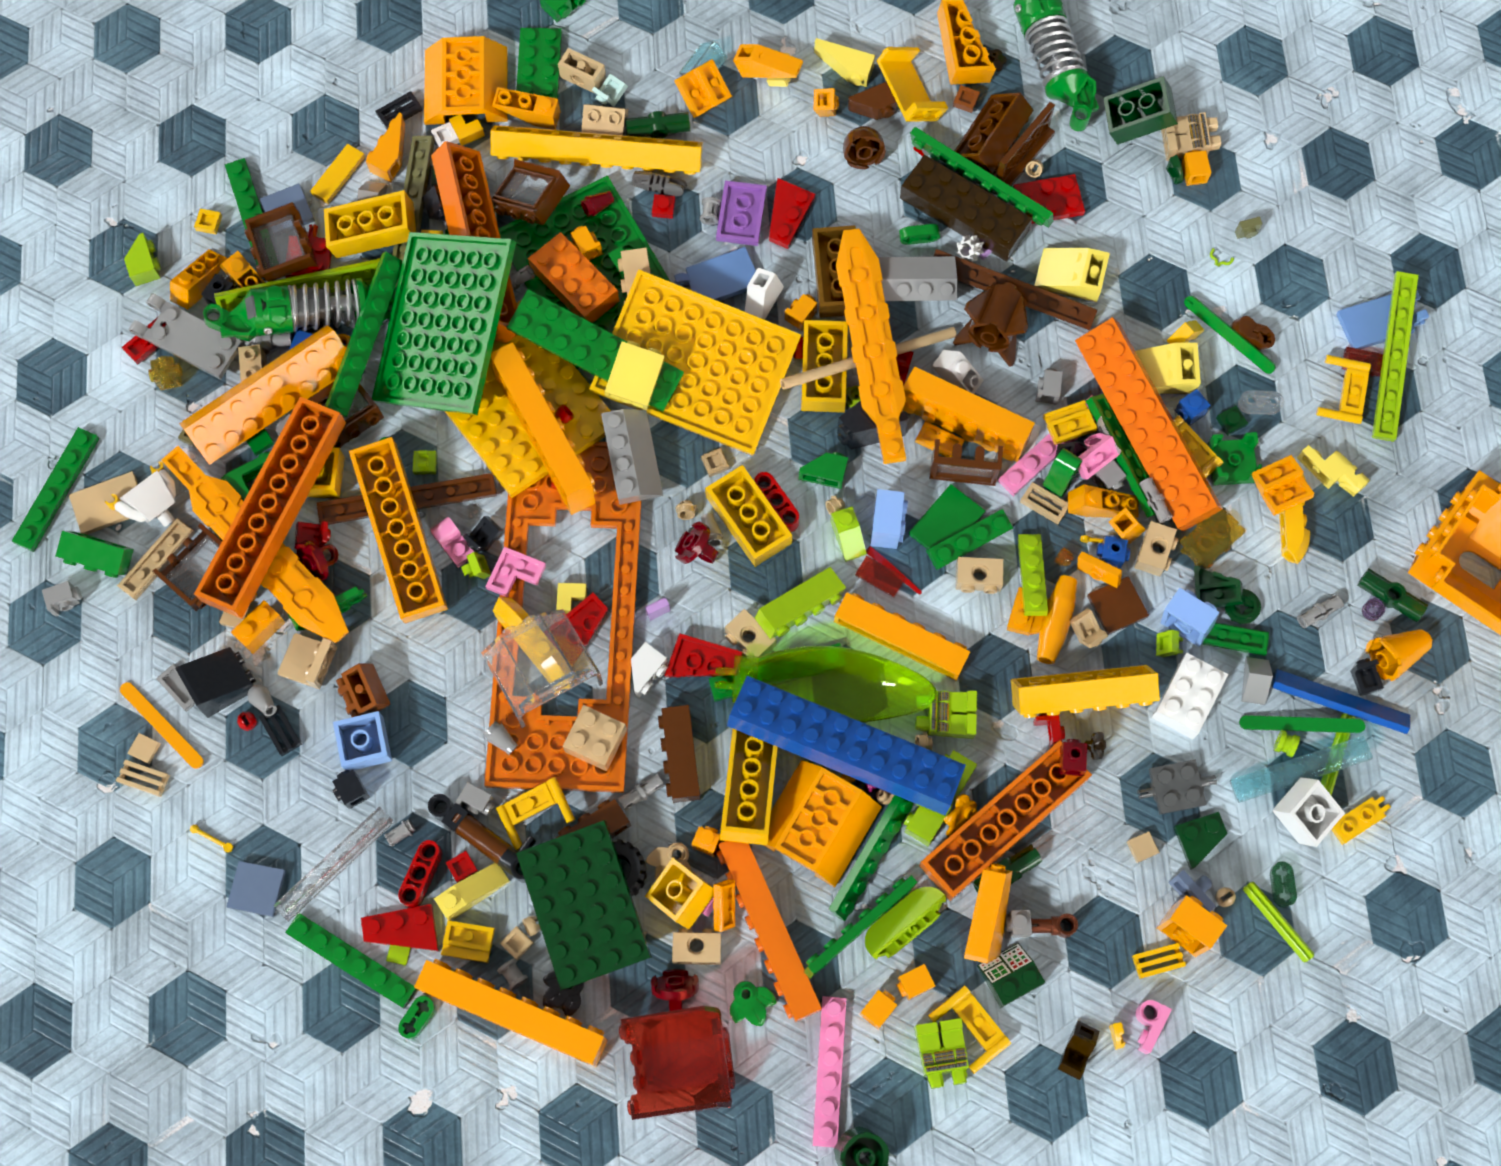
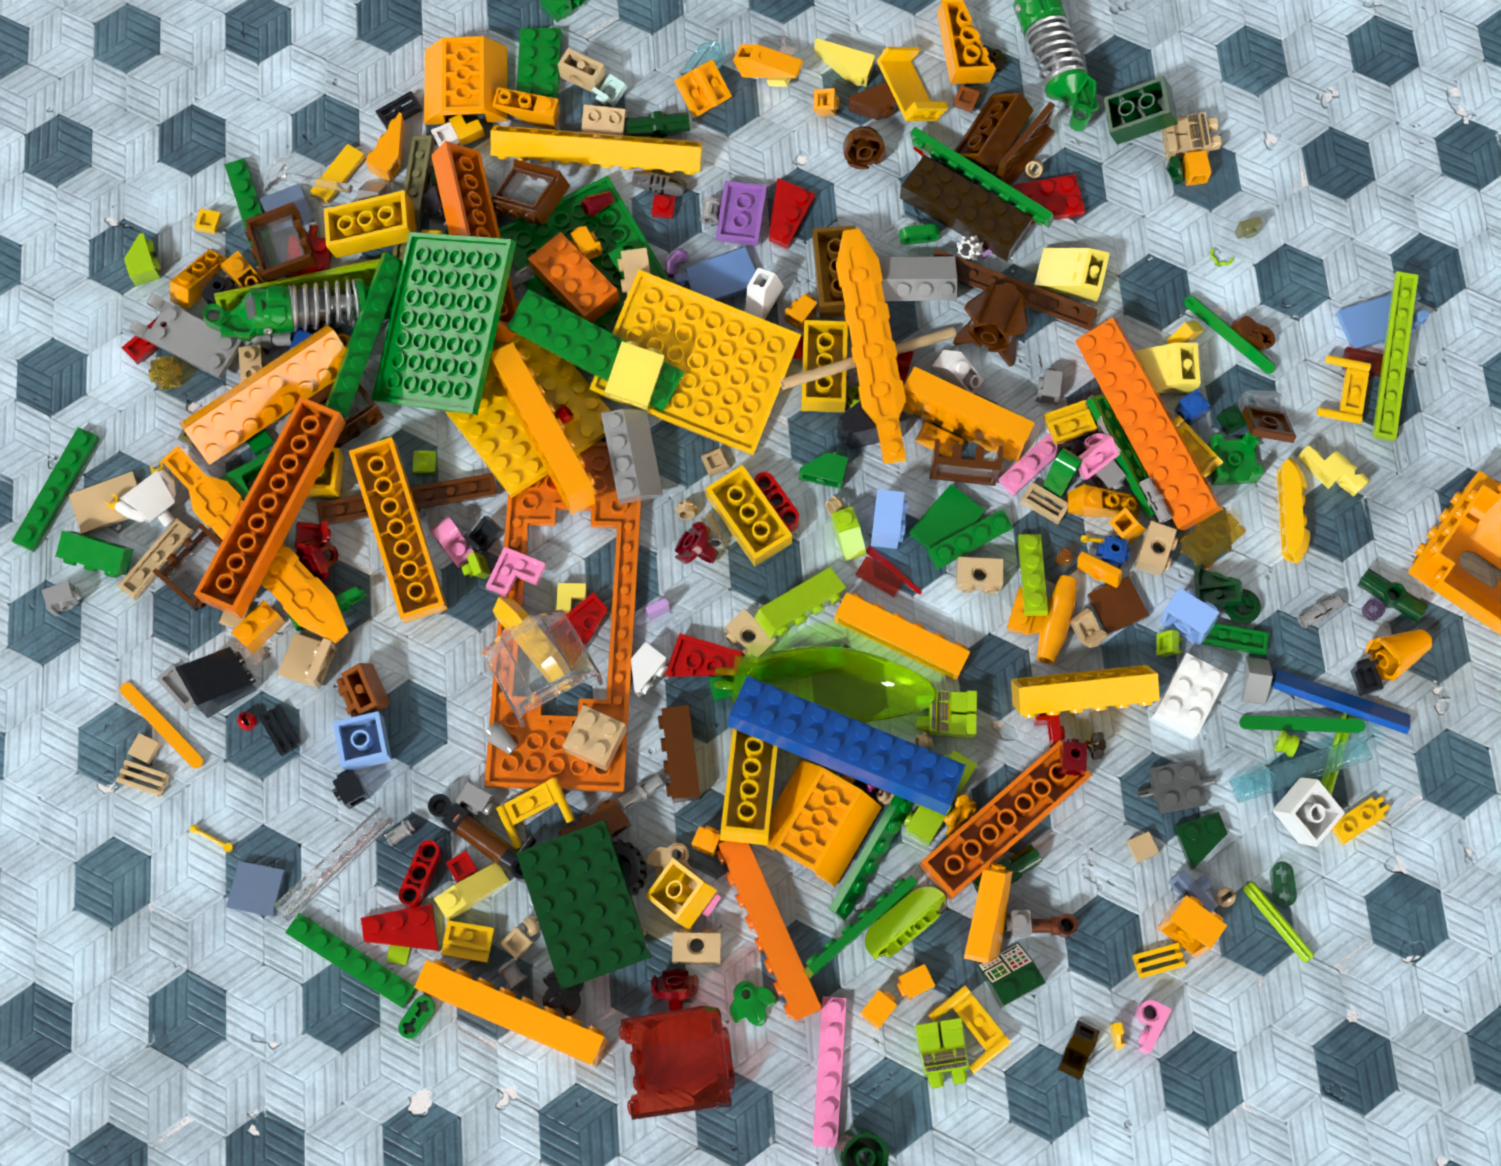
light grey cone [247,684,277,716] -> none
light orange plate [713,879,735,932] -> none
light orange slope [1252,455,1314,516] -> none
none -> clear piece [264,156,353,193]
none -> medium lavender arm [666,248,688,278]
none -> reddish brown tile [1242,406,1296,443]

